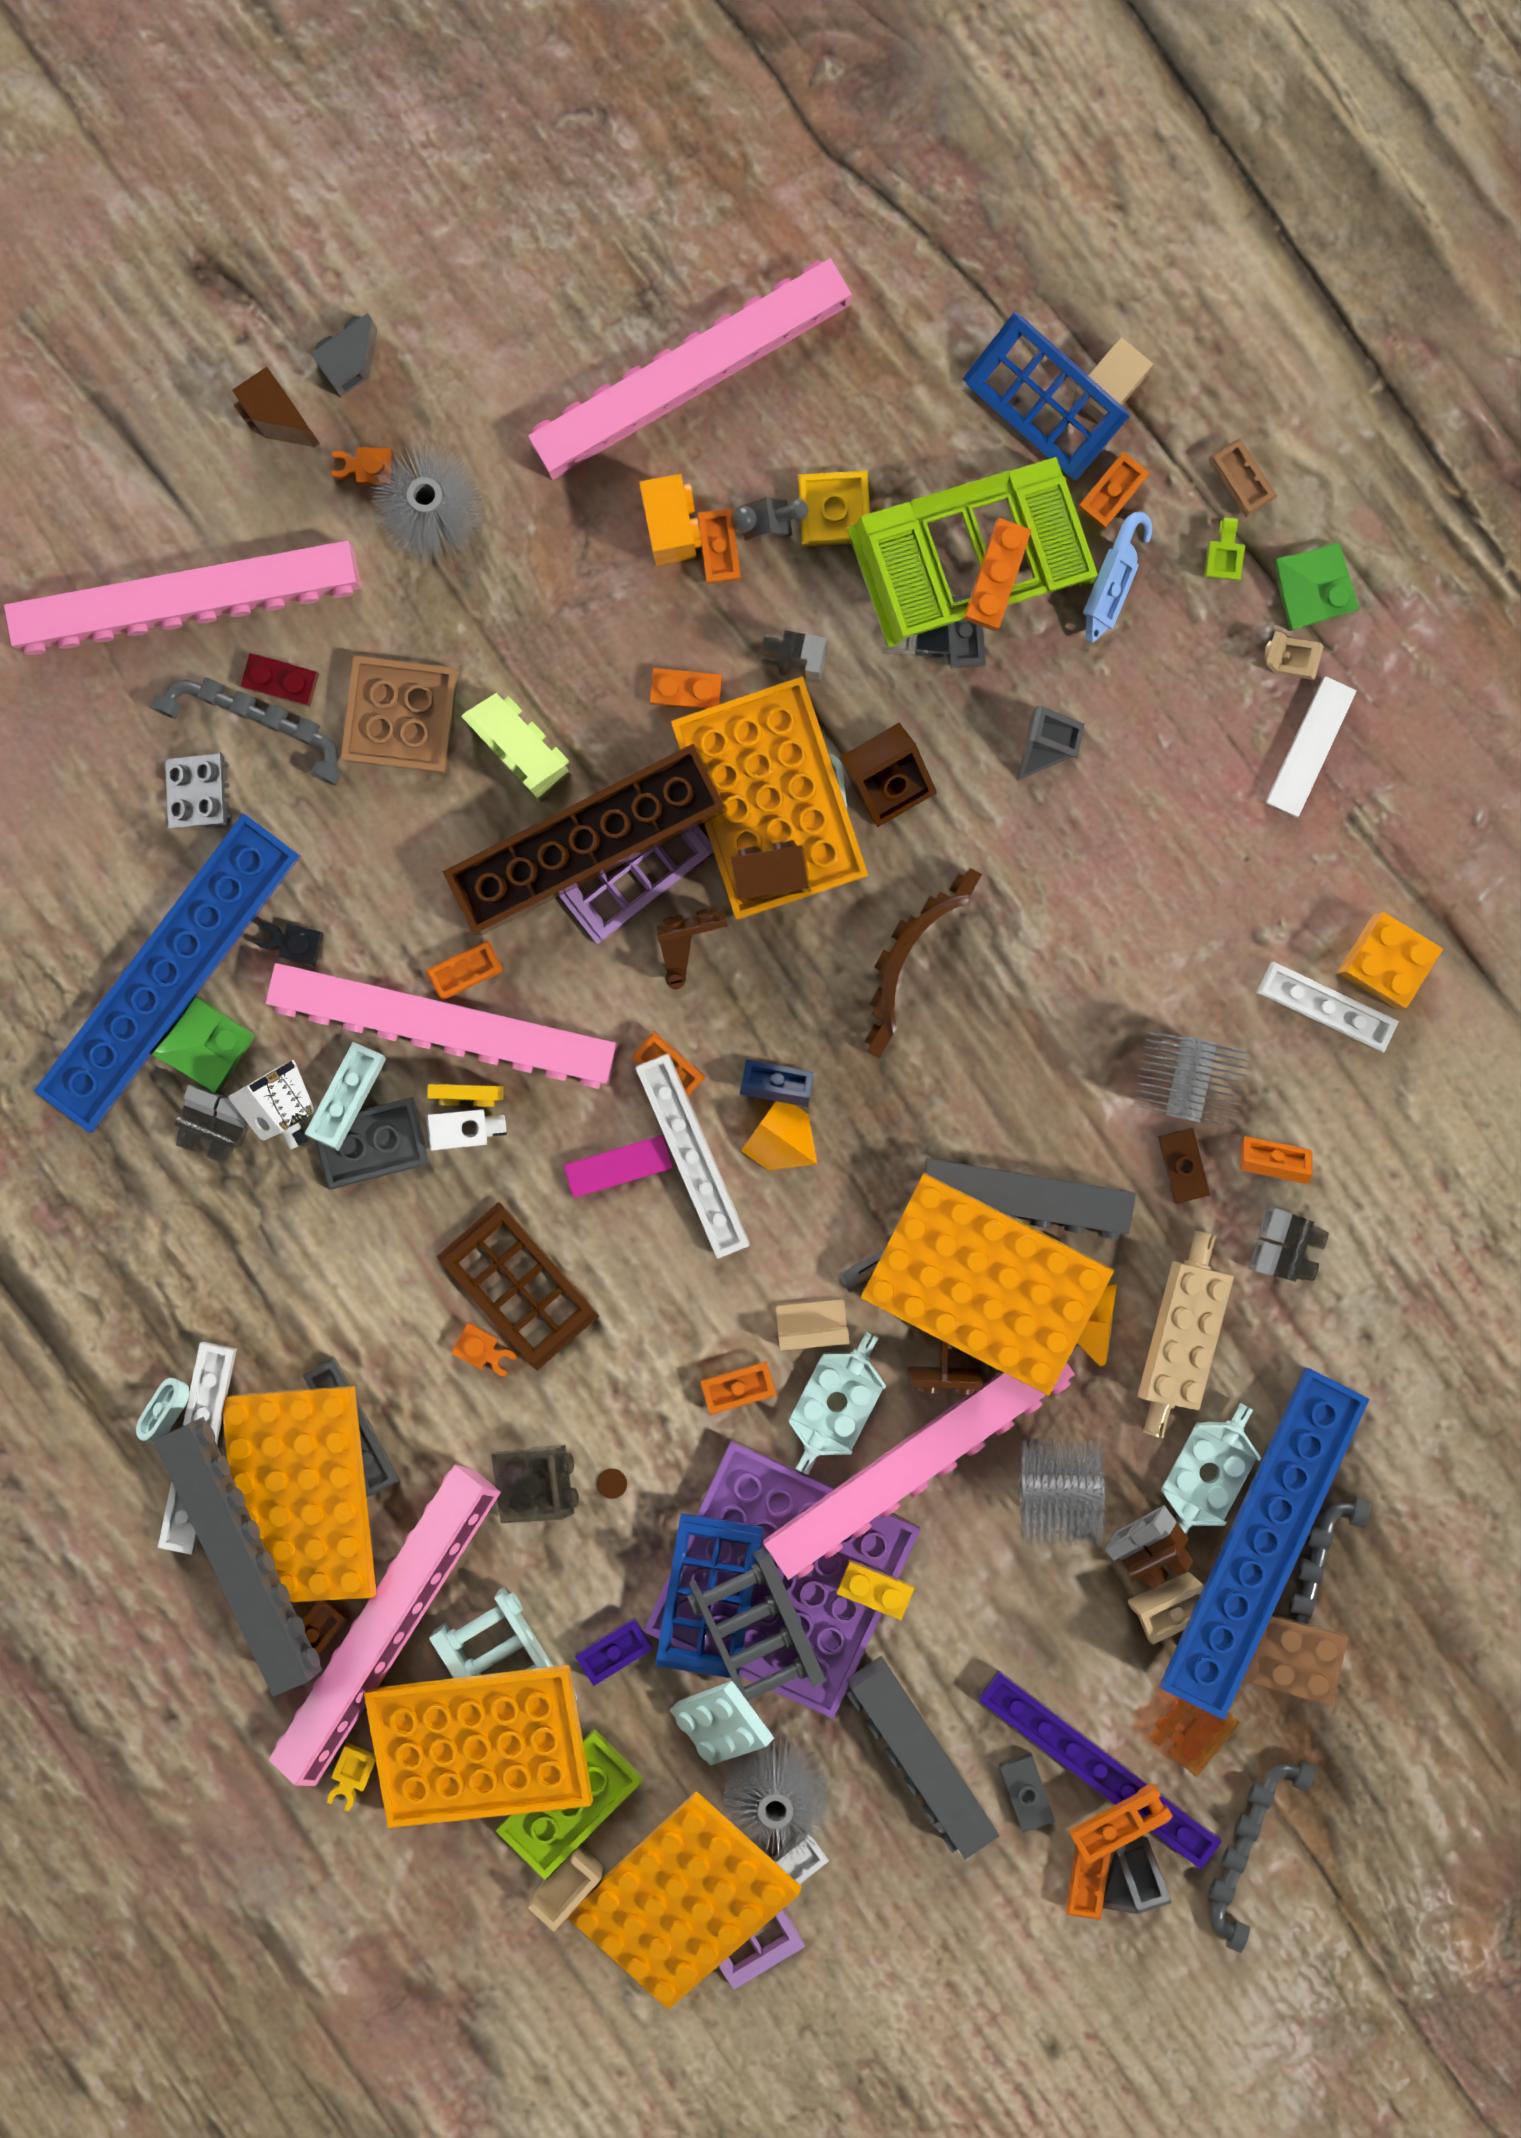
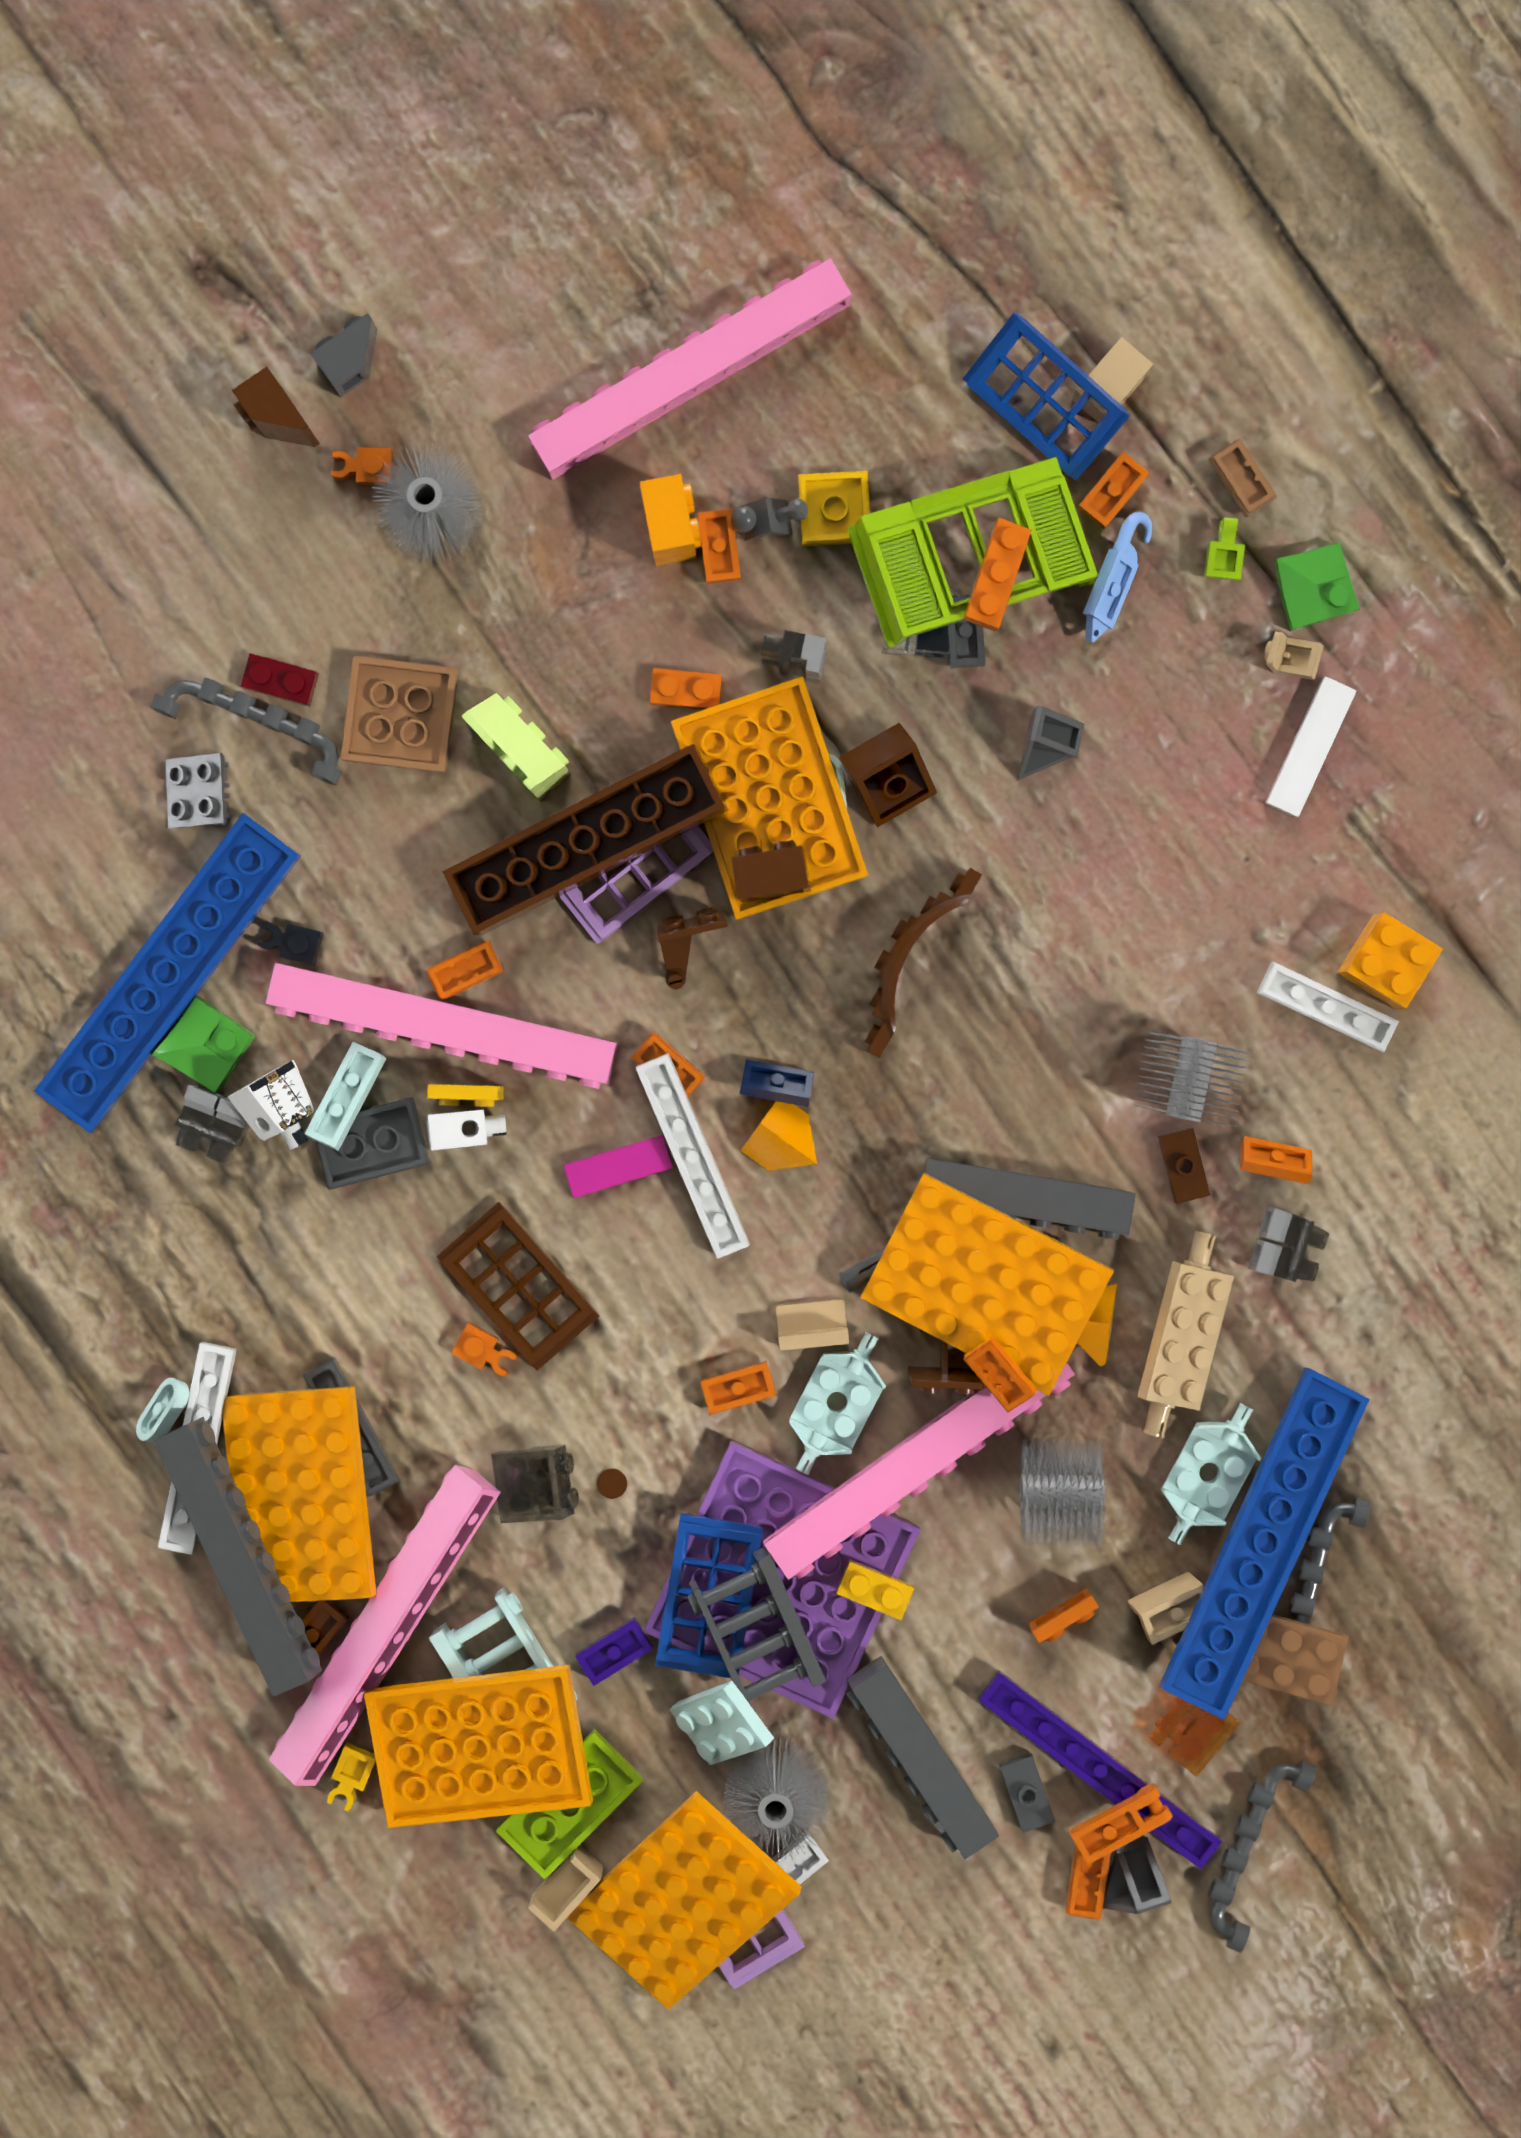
bright pink brick [4,541,362,655] -> none
hips [1105,1506,1193,1589] -> none
none -> orange plate [963,1336,1037,1413]
none -> orange plate [1028,1588,1099,1643]

